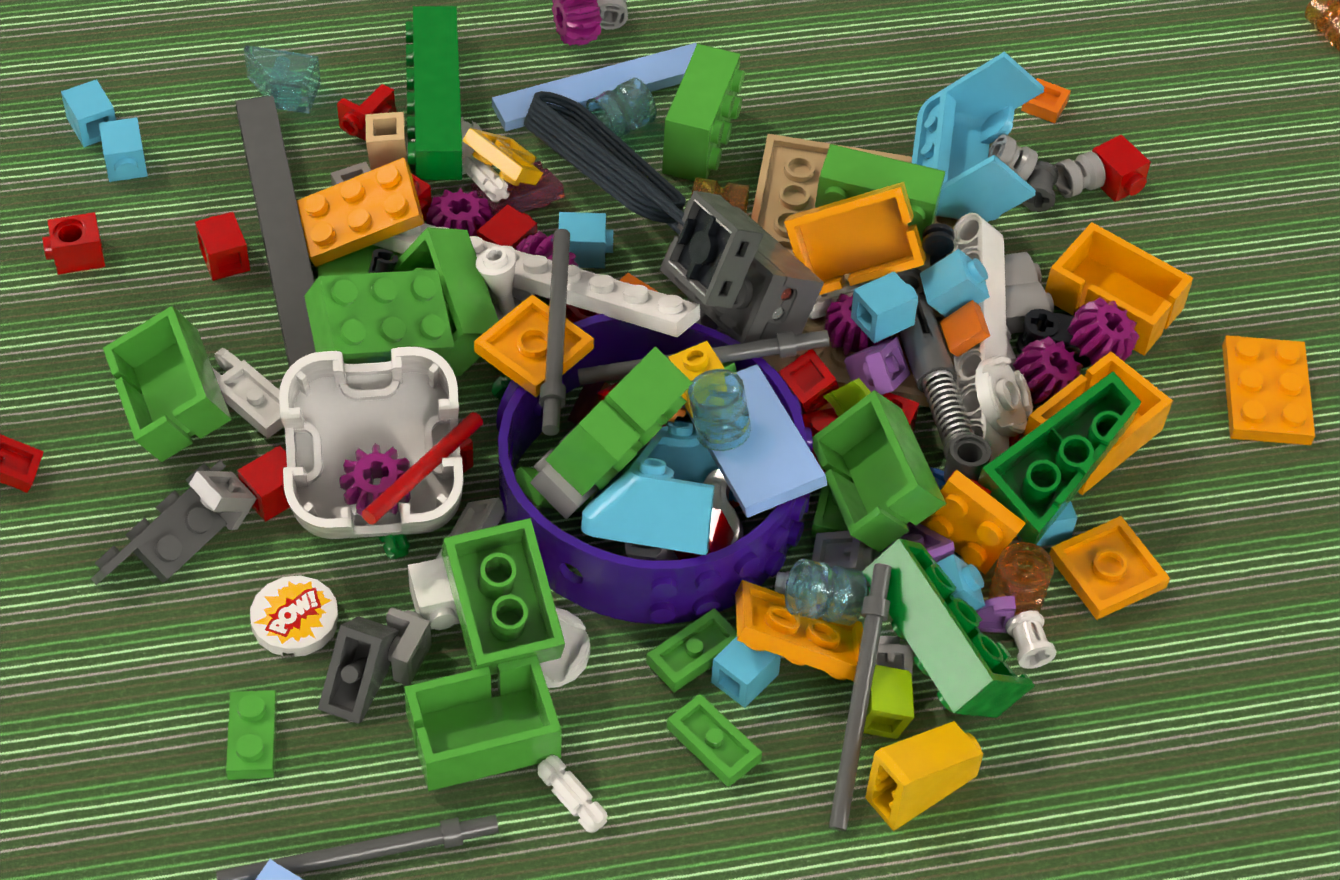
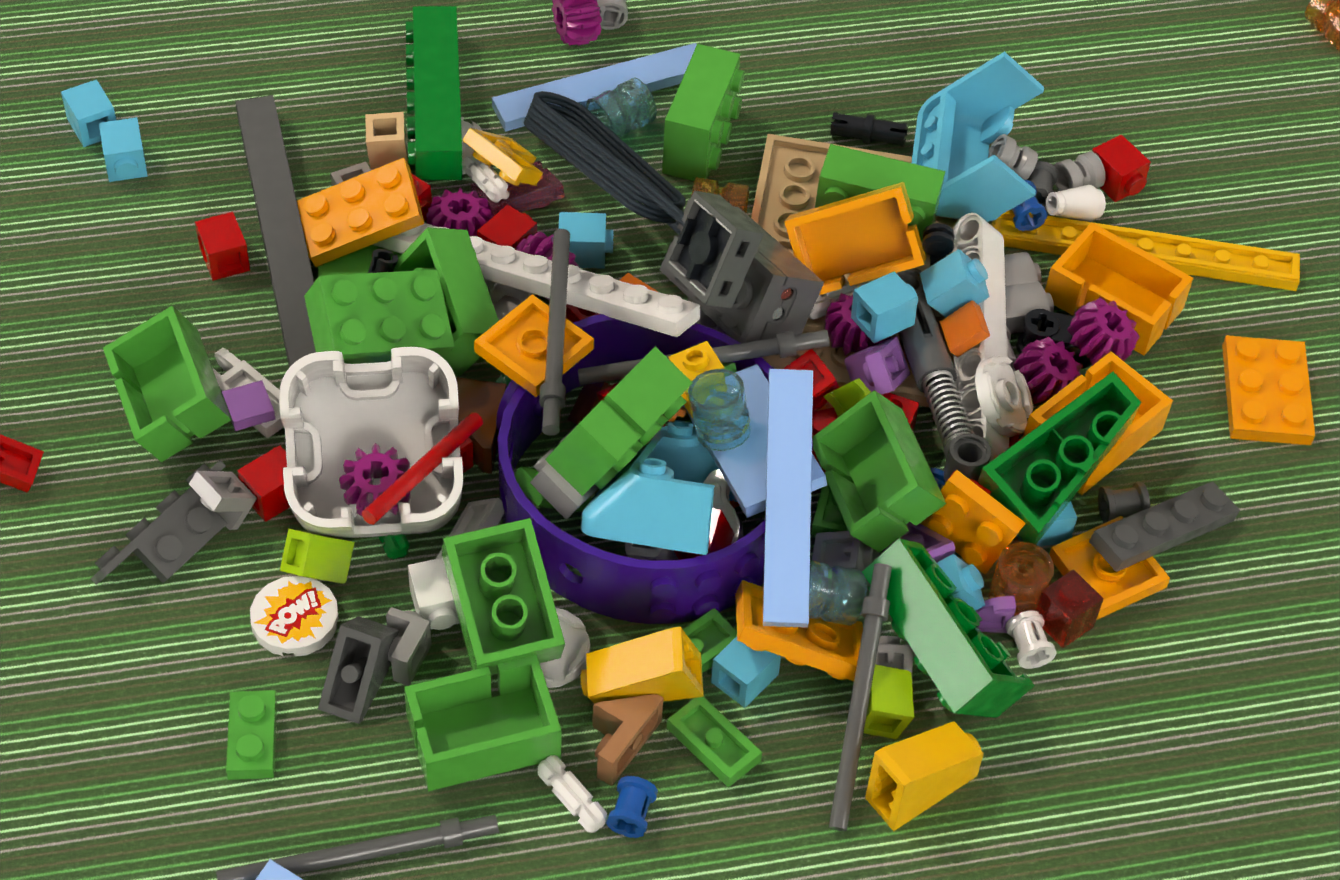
red brick [42,212,106,275] -> none
clear light blue slope [244,45,321,114] -> none
red bracket [337,84,397,141] -> none
white cone [476,246,516,314] -> none
orange tile [1021,78,1071,124] -> none
none -> medium lavender tile [222,380,276,431]
none -> lime panel [280,528,355,584]
none -> reddish brown slope [457,377,506,474]
none -> yellow slope [581,627,704,704]
none -> medium nougat slope [592,694,663,786]
none -> blue bush [606,776,658,838]
none -> light blue tile [763,369,813,628]
none -> black pin [830,112,908,147]
none -> yellow tile [991,210,1300,291]
none -> blue bush [1012,180,1048,231]
none -> clear red brick [1036,569,1104,648]
none -> white cone [1046,185,1106,222]
none -> dark grey plate [1089,481,1240,572]
none -> dark grey bush [1097,482,1150,523]

